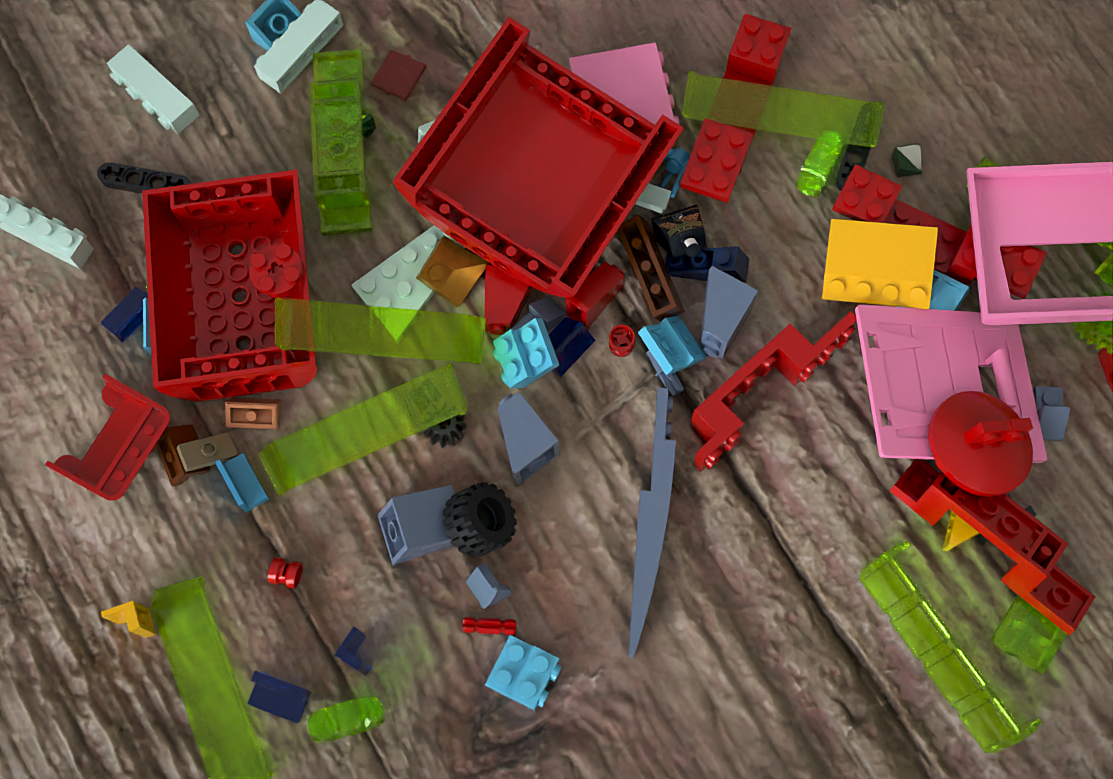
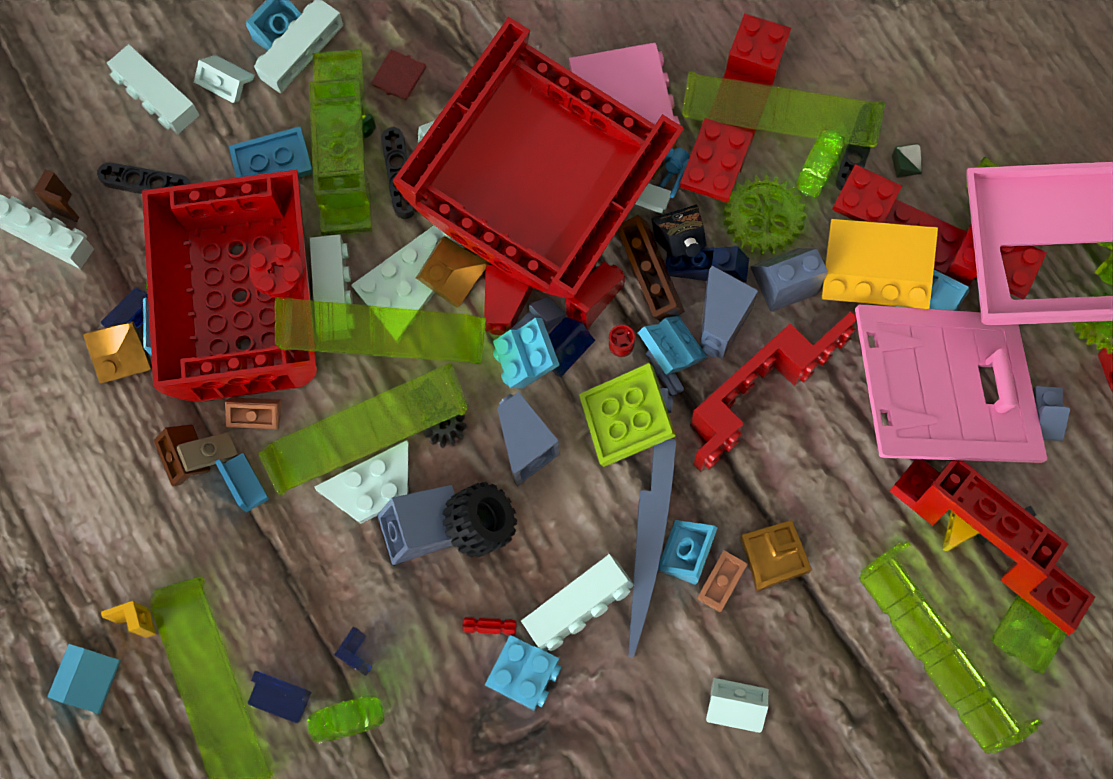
red windscreen [45,374,170,501] -> none
red wheel [268,556,303,589] -> none
sand blue tile [466,564,512,609] -> none
red bracket [928,391,1033,497] -> none
none -> reddish brown panel [33,169,79,222]
none -> medium azure slope [47,644,121,714]
none -> pearl gold plate [83,321,152,384]
none -> light aqua panel [194,55,255,103]
none -> dark azure plate [229,126,314,178]
none -> light aqua brick [310,234,354,342]
none -> light aqua wing [315,440,409,524]
none -> black beam [381,127,416,219]
none -> light aqua brick [521,554,634,652]
none -> lime plate [579,363,676,467]
none -> medium azure slope [658,520,717,585]
none -> nougat plate [697,550,748,613]
none -> light aqua panel [706,678,769,732]
none -> clear neon green gear [723,175,807,255]
none -> pearl gold plate [740,520,812,592]
none -> sand blue slope [750,248,828,312]

